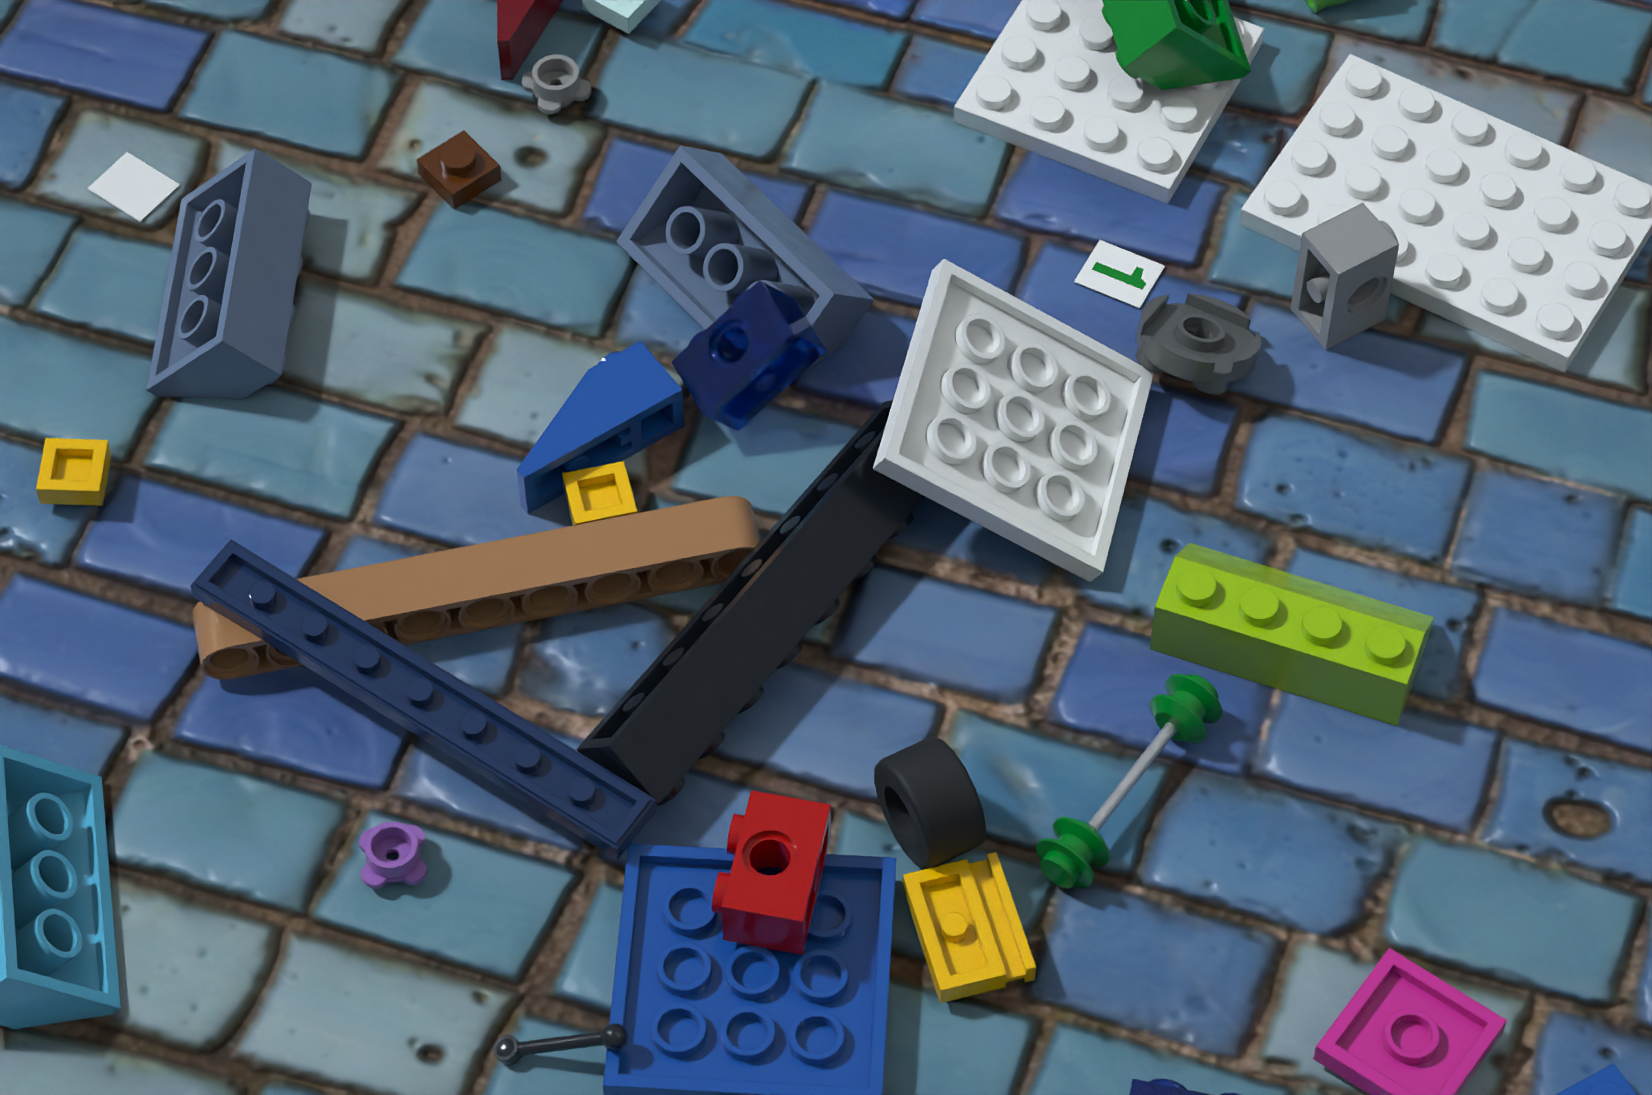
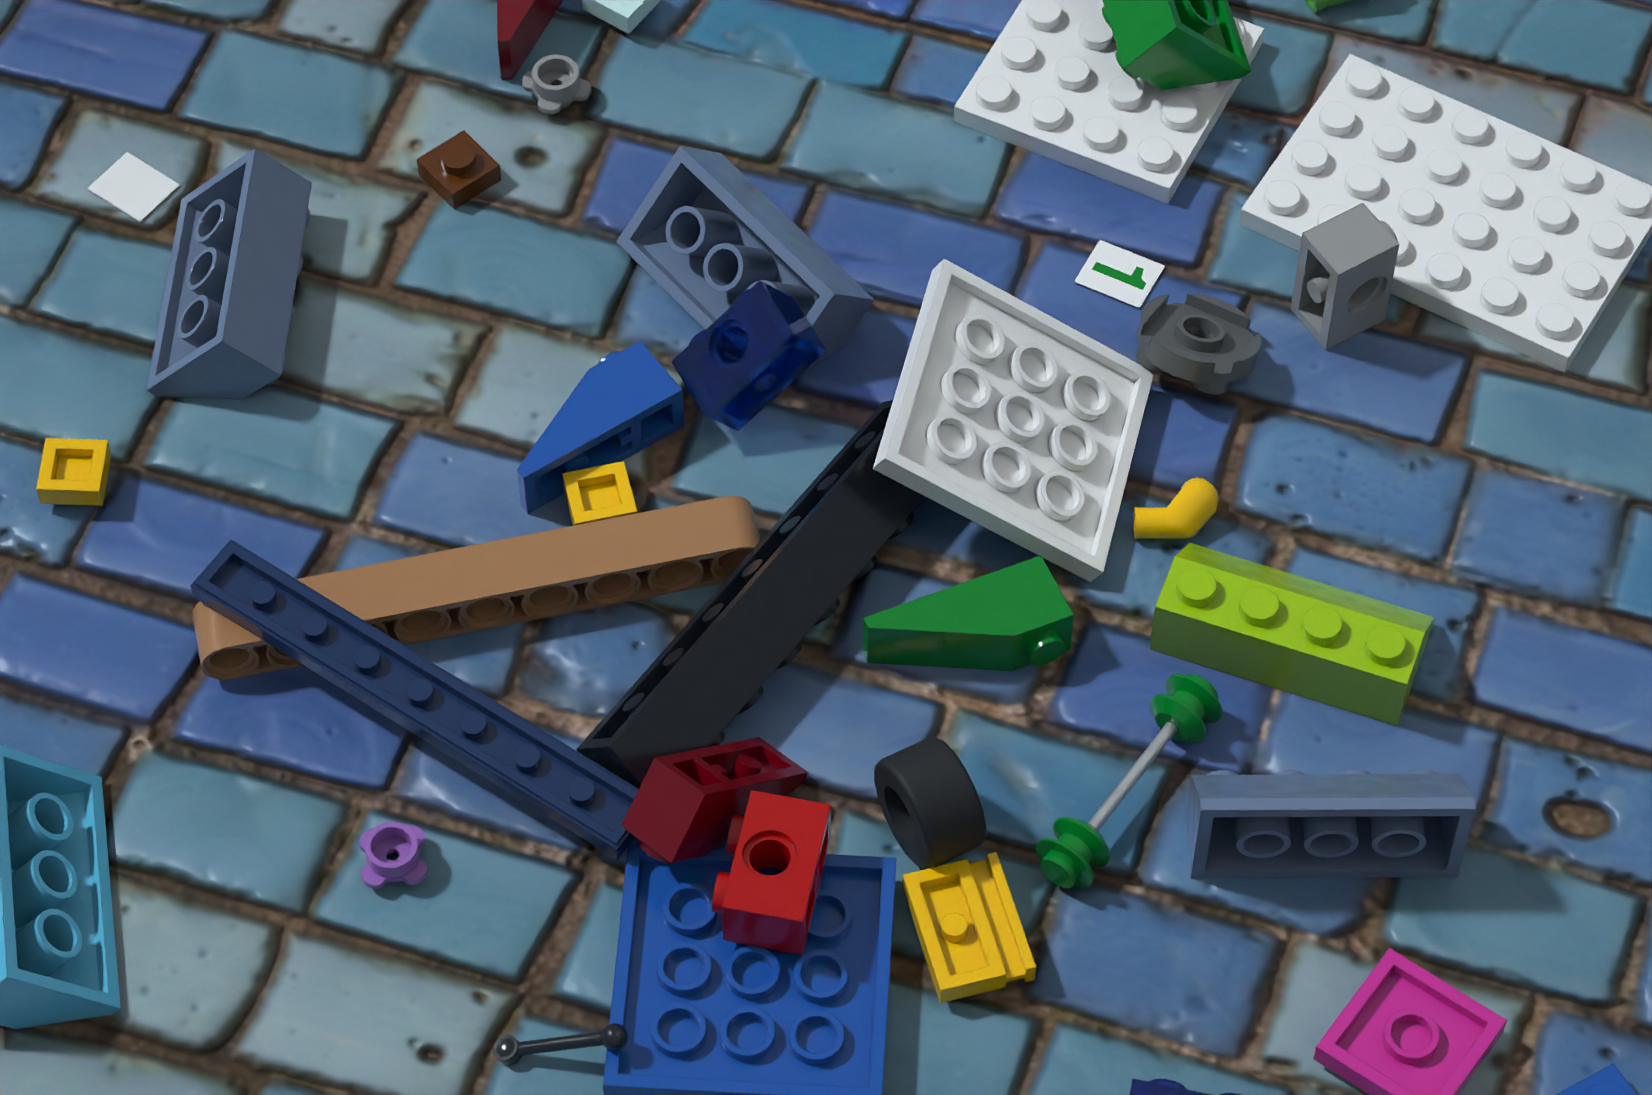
none -> dark red slope [621,737,809,863]
none -> green slope [862,555,1074,671]
none -> yellow arm [1133,477,1219,539]
none -> sand blue slope [1186,769,1476,878]

